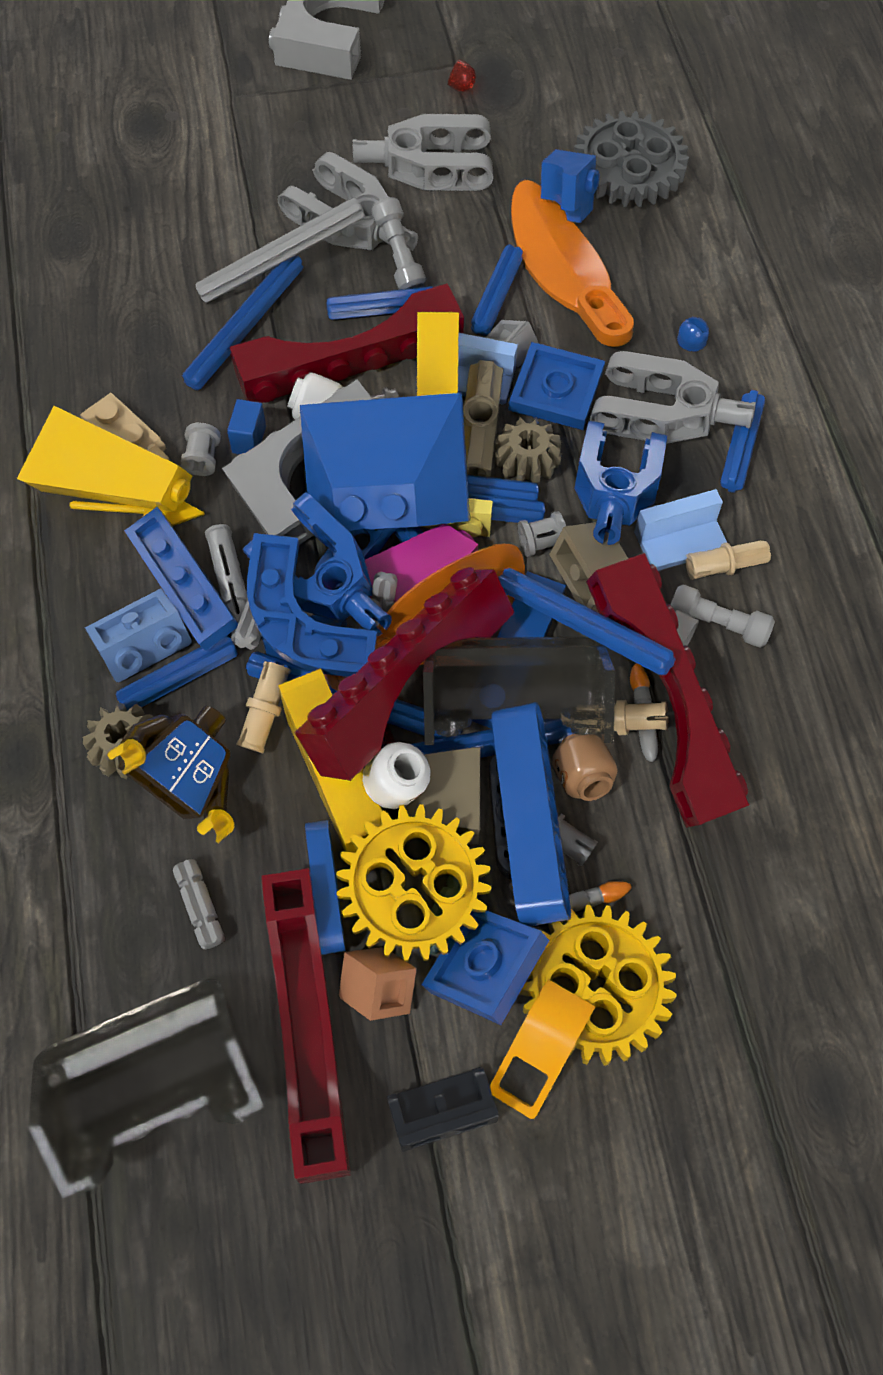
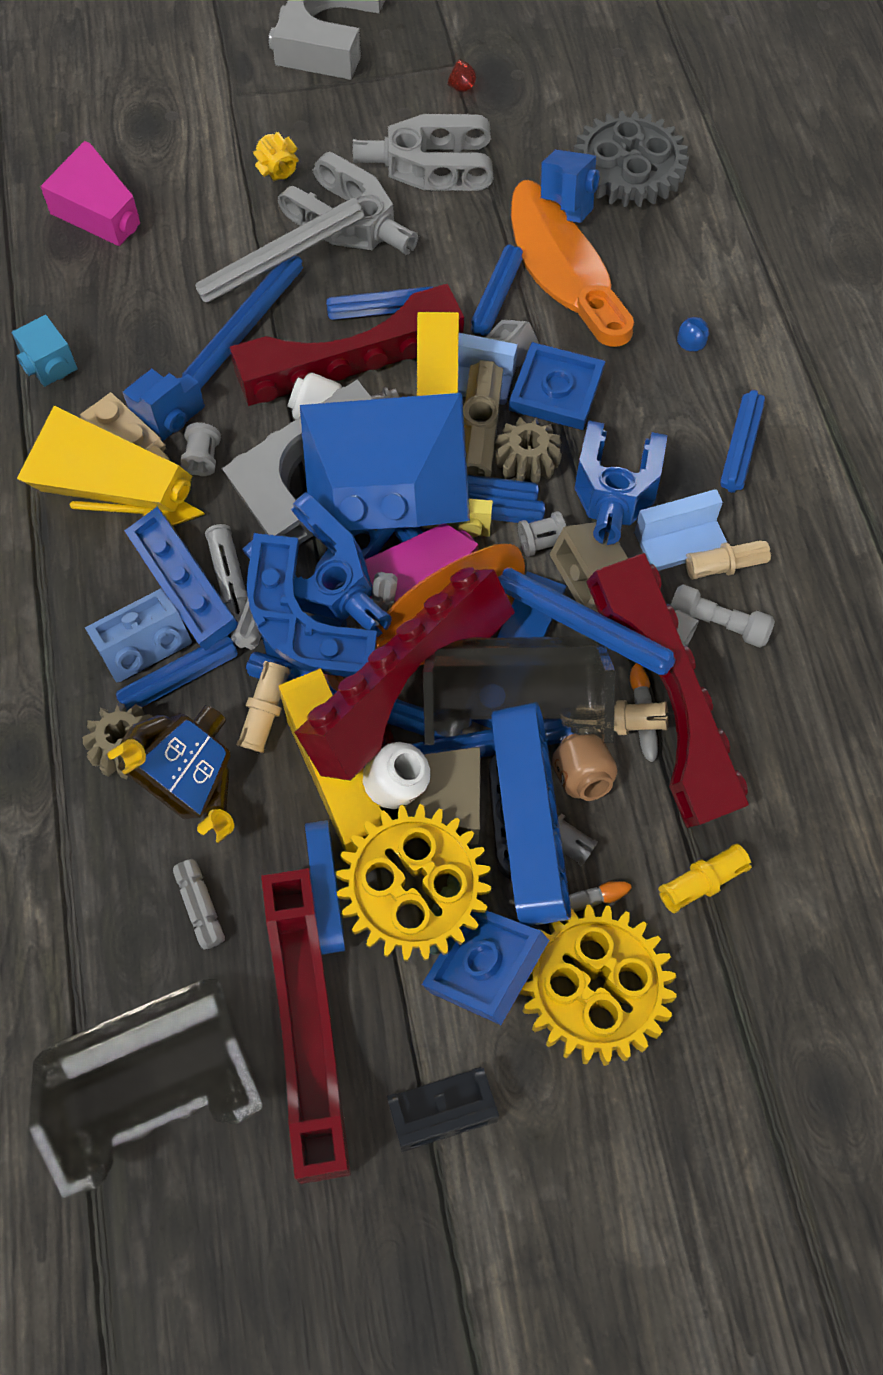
blue piece [227,399,266,454] -> none
nougat panel [339,947,417,1021] -> none
light grey piece [371,197,426,290] -> none
light orange piece [490,979,595,1119] -> none
light grey piece [590,351,756,444] -> none
none -> dark azure brick [12,314,77,387]
none -> dark pink slope [40,141,140,246]
none -> blue brick [123,369,205,441]
none -> yellow gear [253,132,299,181]
none -> yellow pin [658,844,752,913]

